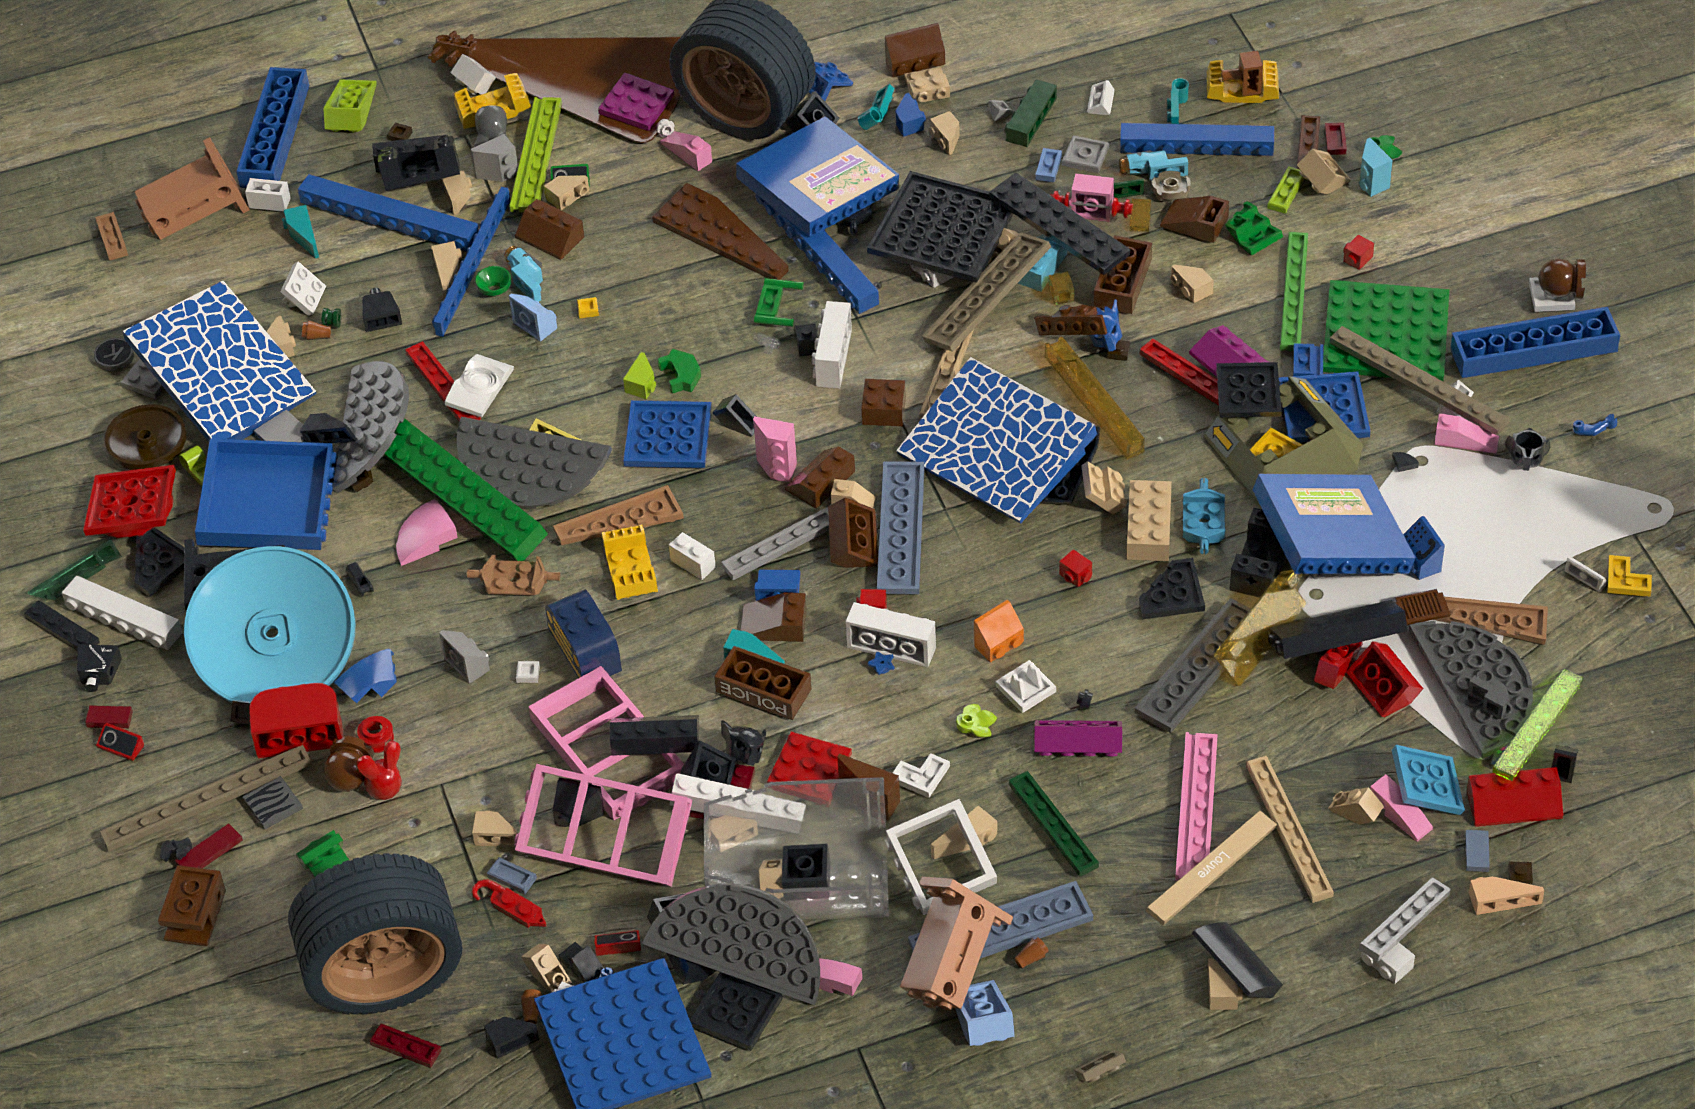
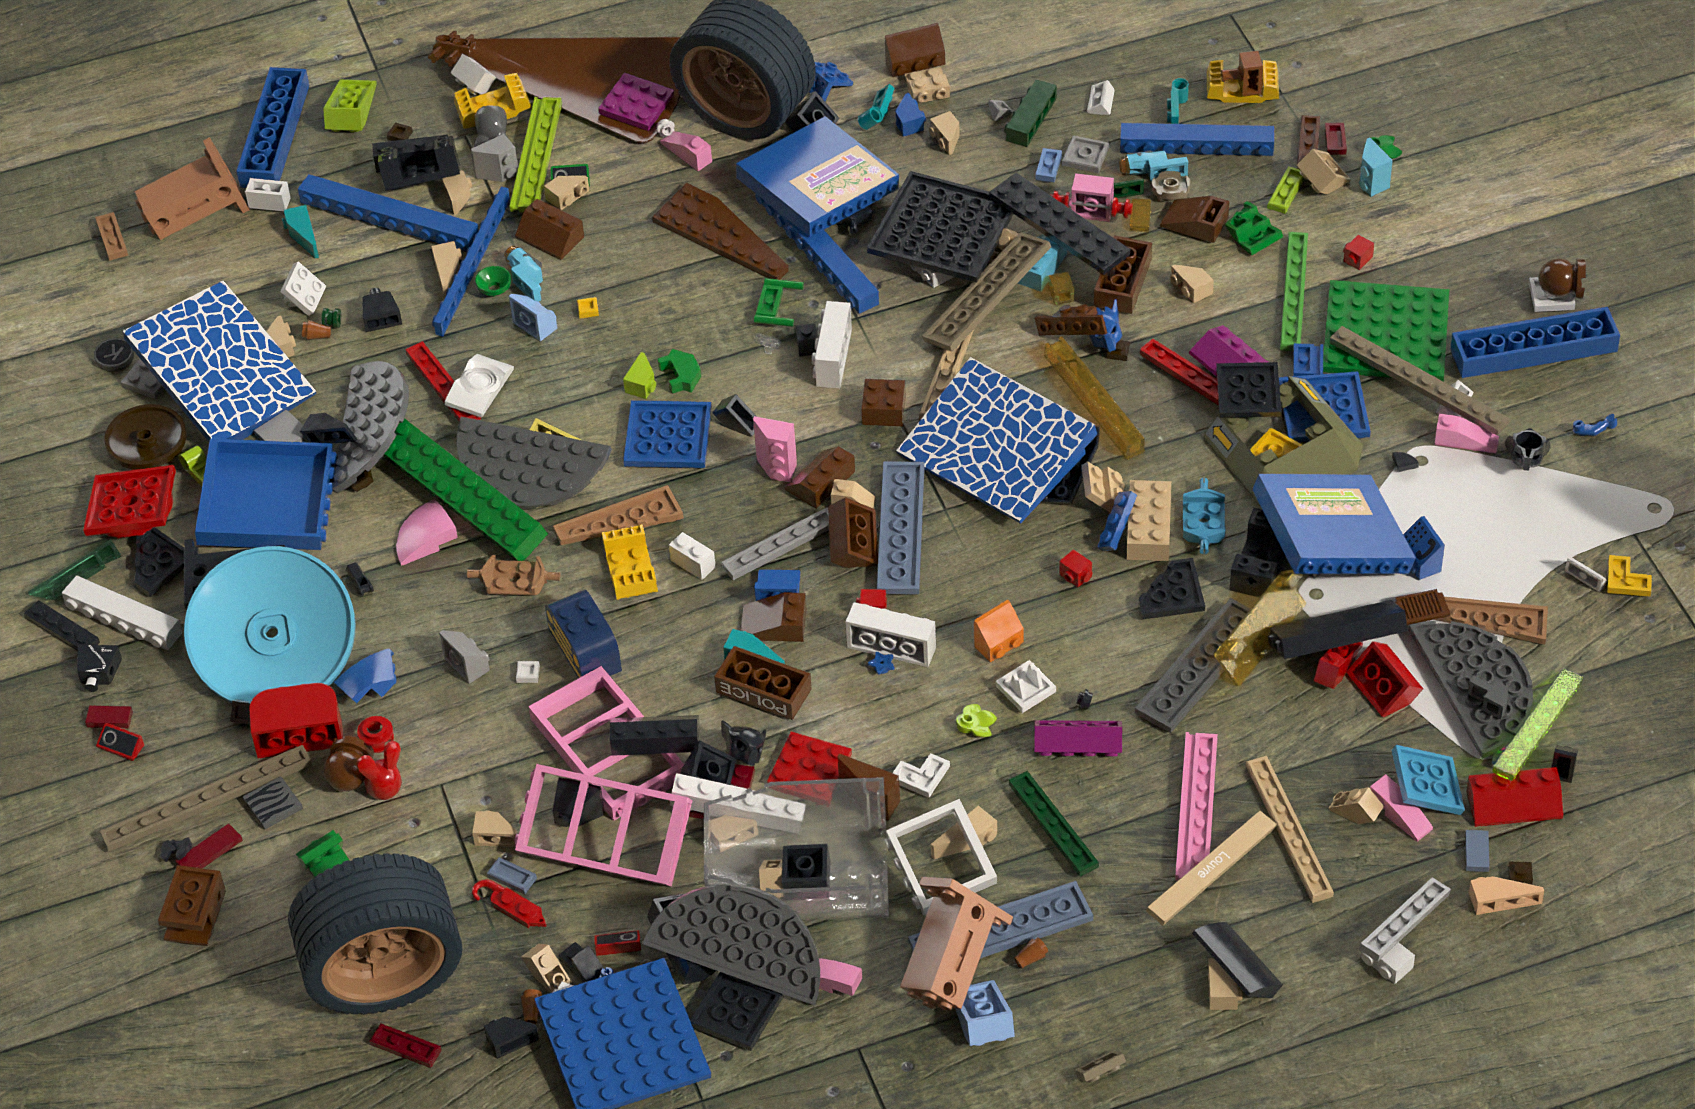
none -> blue plate [1097,491,1137,551]

